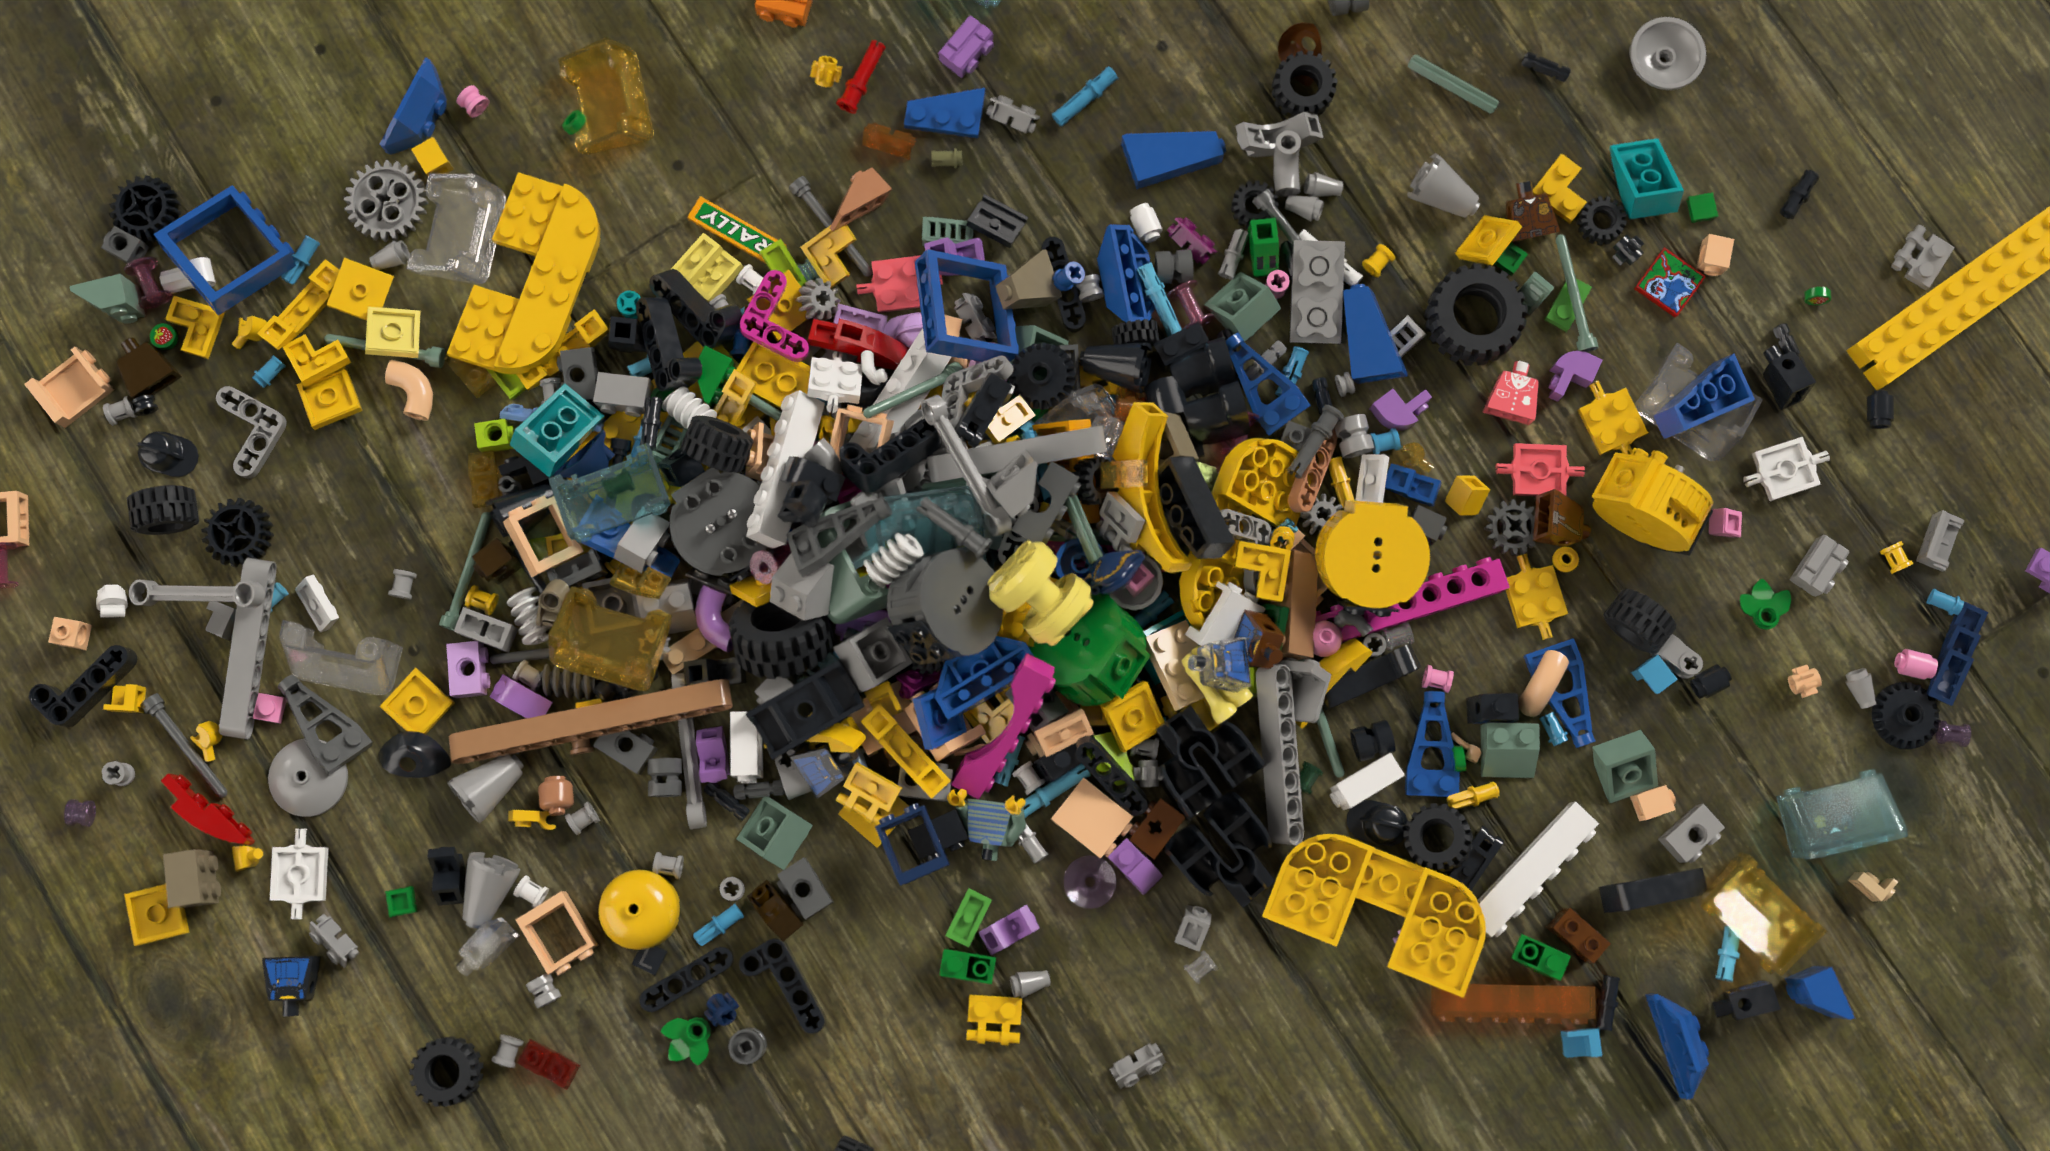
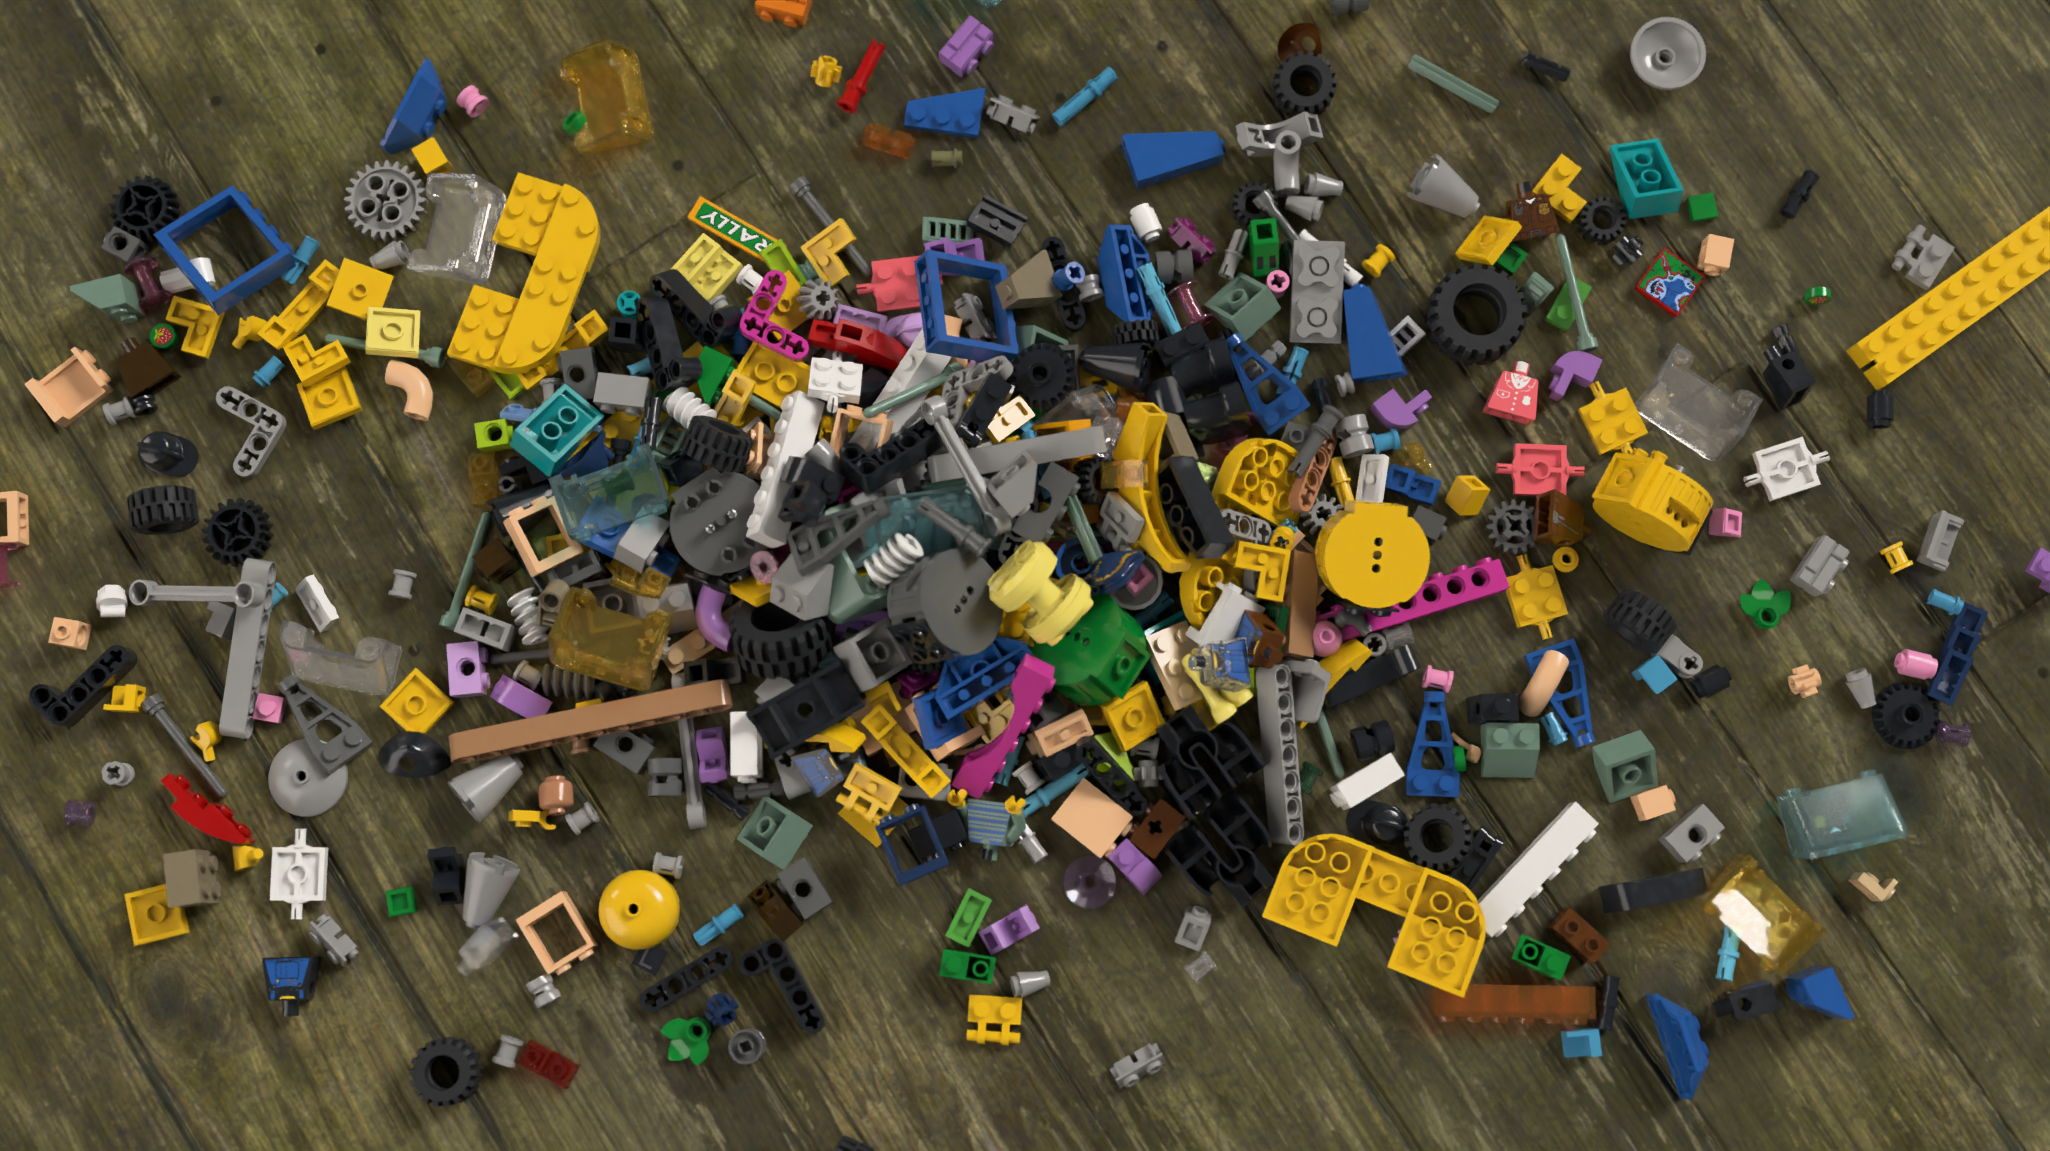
white bush [513,875,549,908] -> none
light grey bush [720,877,745,901] -> none
nougat slope [830,168,892,232] -> none
white arm [861,350,888,385] -> none
yellow axle [1447,782,1499,809] -> none
blue wedge [1654,353,1755,439] -> none

